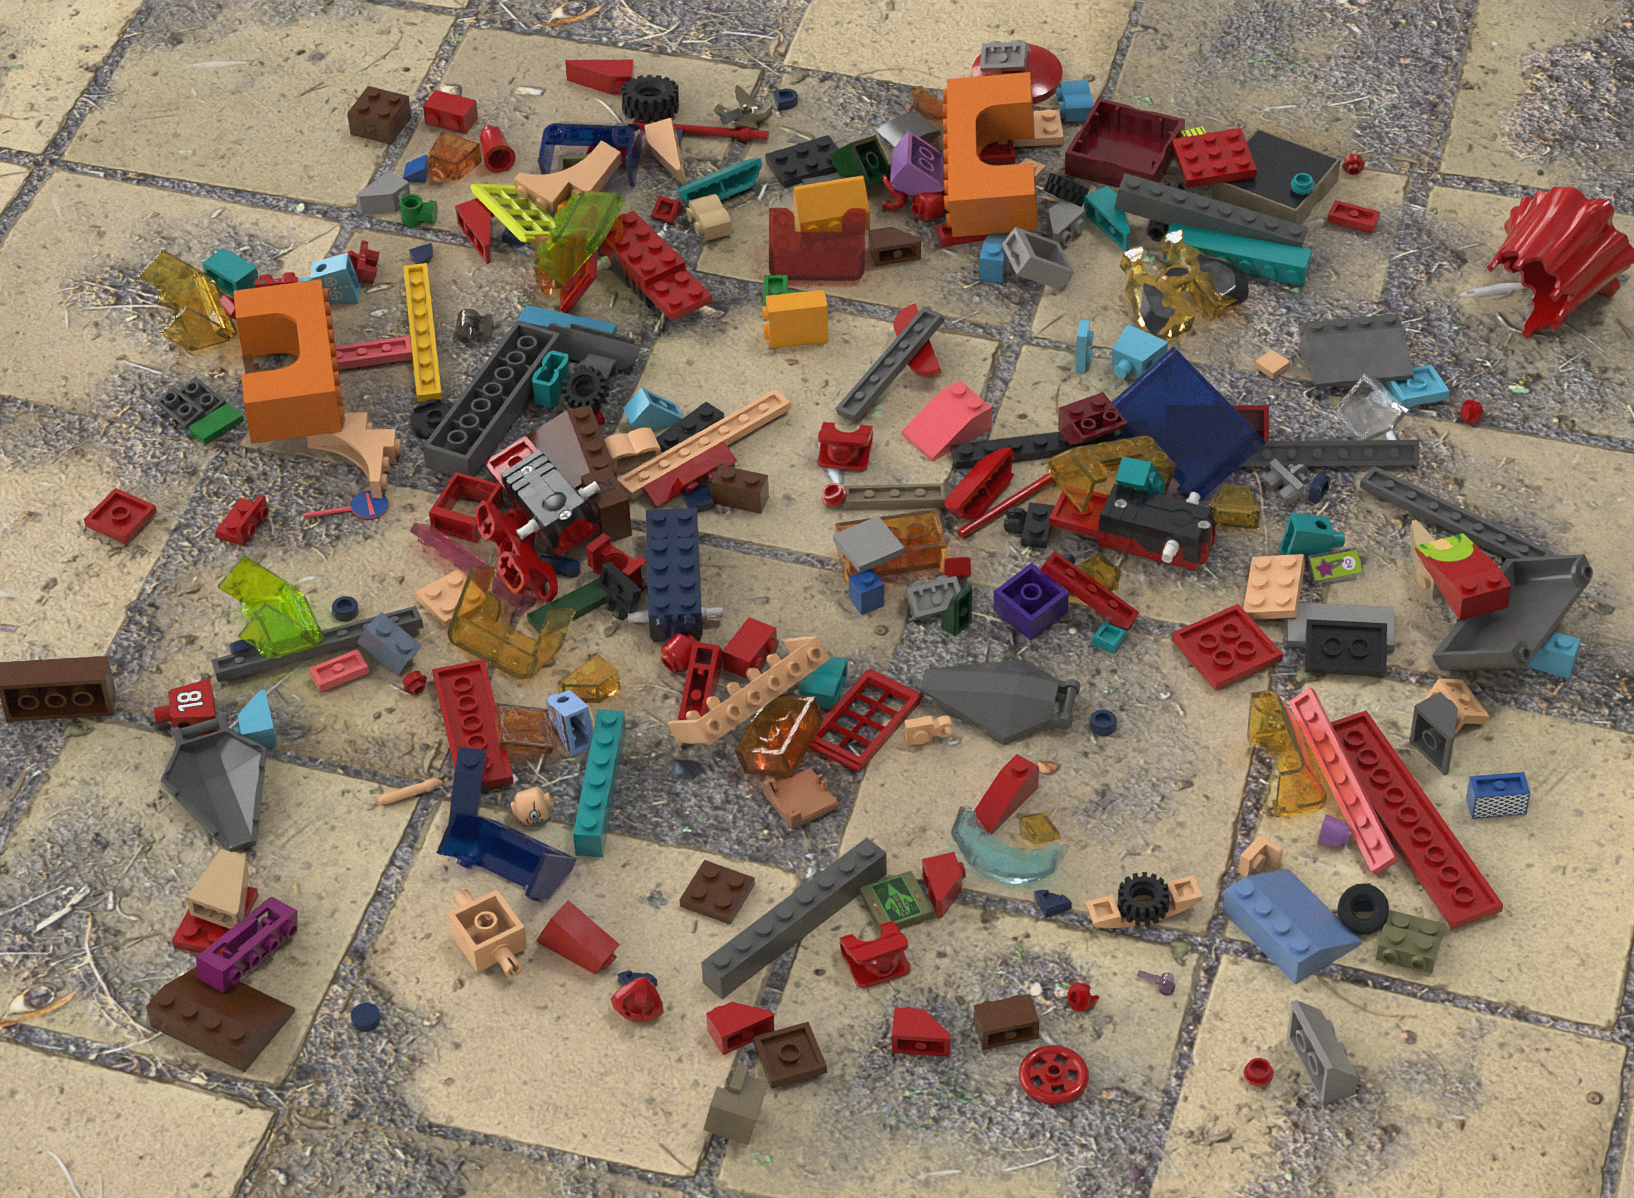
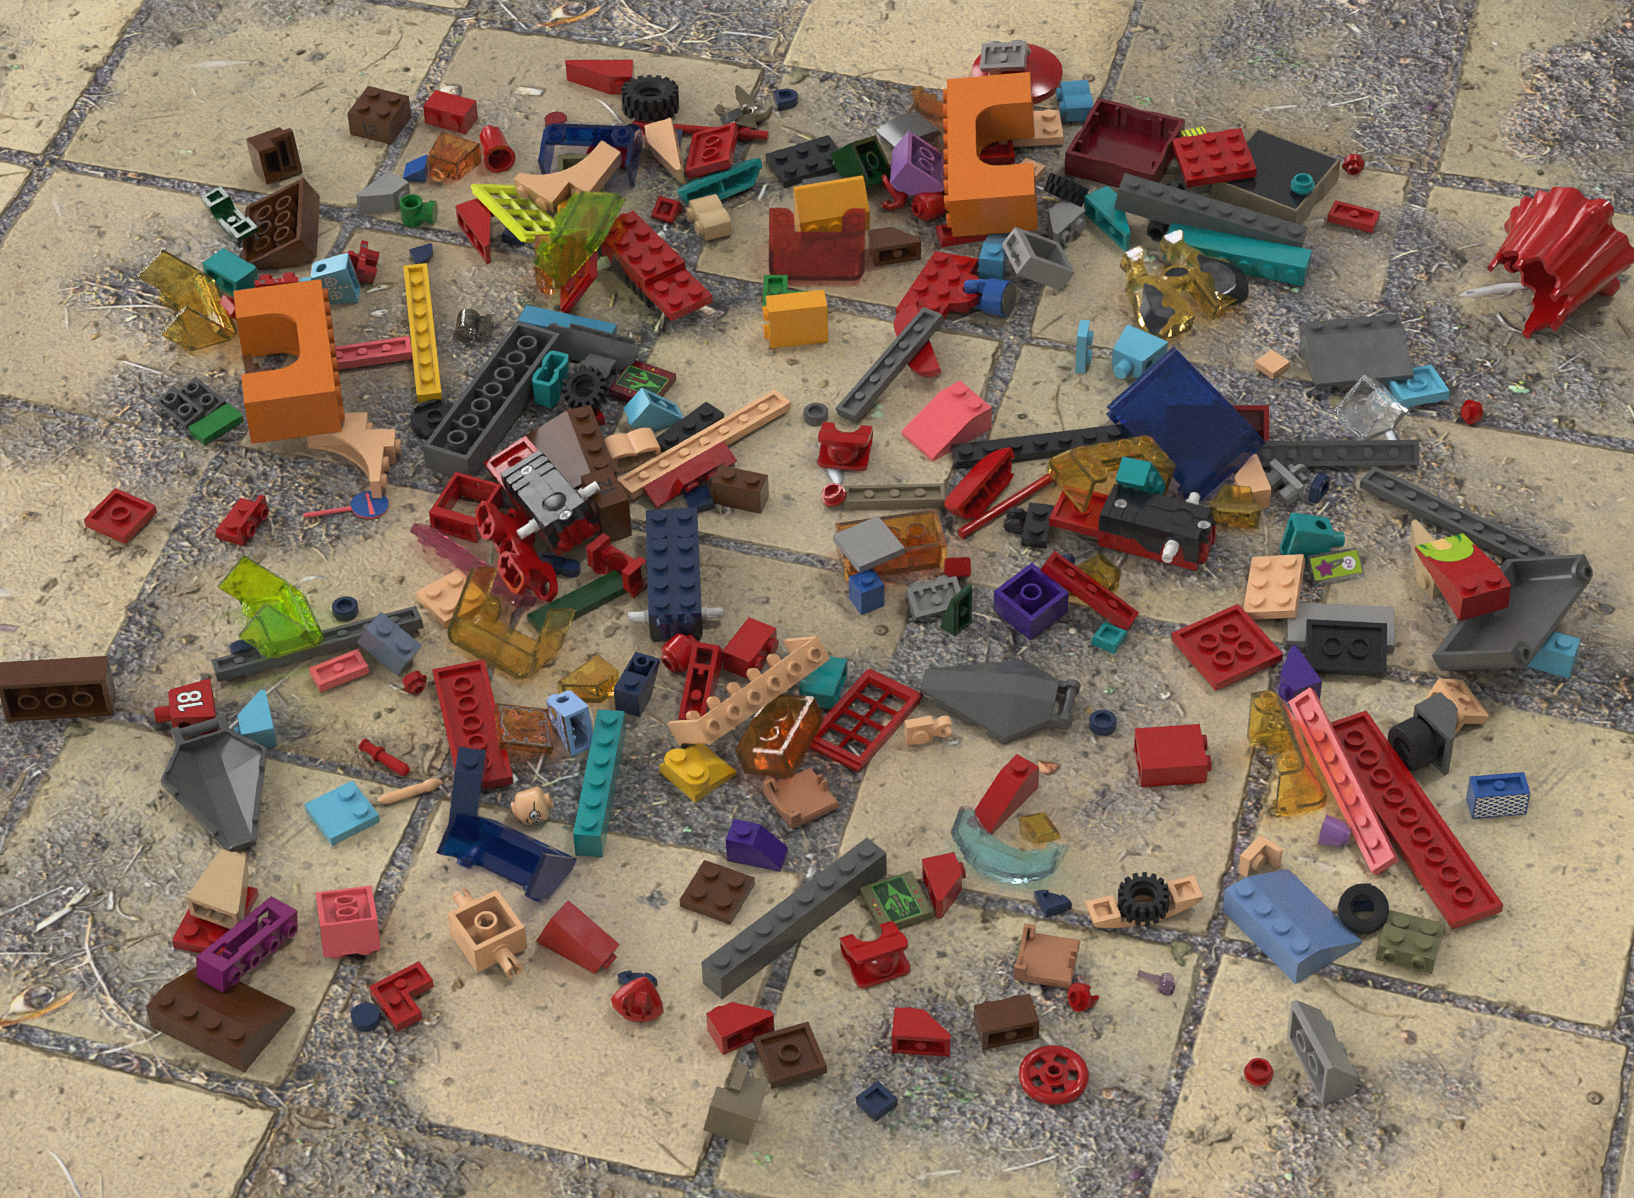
black hinge [598,562,642,621] -> none
dark red slope [1058,392,1128,445] -> none
none -> dark green slope [200,186,259,242]
none -> reddish brown slope [242,178,320,270]
none -> reddish brown plate [246,127,303,185]
none -> medium azure plate [304,780,380,846]
none -> coral slope [315,885,381,959]
none -> red piece [359,738,410,776]
none -> red plate [369,961,434,1032]
none -> dark red tile [544,112,568,132]
none -> tile [609,360,676,402]
none -> dark blue slope [614,652,660,717]
none -> yellow slope [659,744,736,803]
none -> red plate [685,122,739,178]
none -> dark purple slope [726,819,788,872]
none -> dark grey tile [803,403,828,426]
none -> dark blue tile [856,1081,898,1122]
none -> red plate [895,251,1017,319]
none -> nougat piece [1014,923,1081,989]
none -> red brick [1134,724,1212,787]
none -> light nougat slope [1230,454,1271,512]
none -> dark purple slope [1277,645,1322,708]
none -> black tyre [1388,717,1438,771]

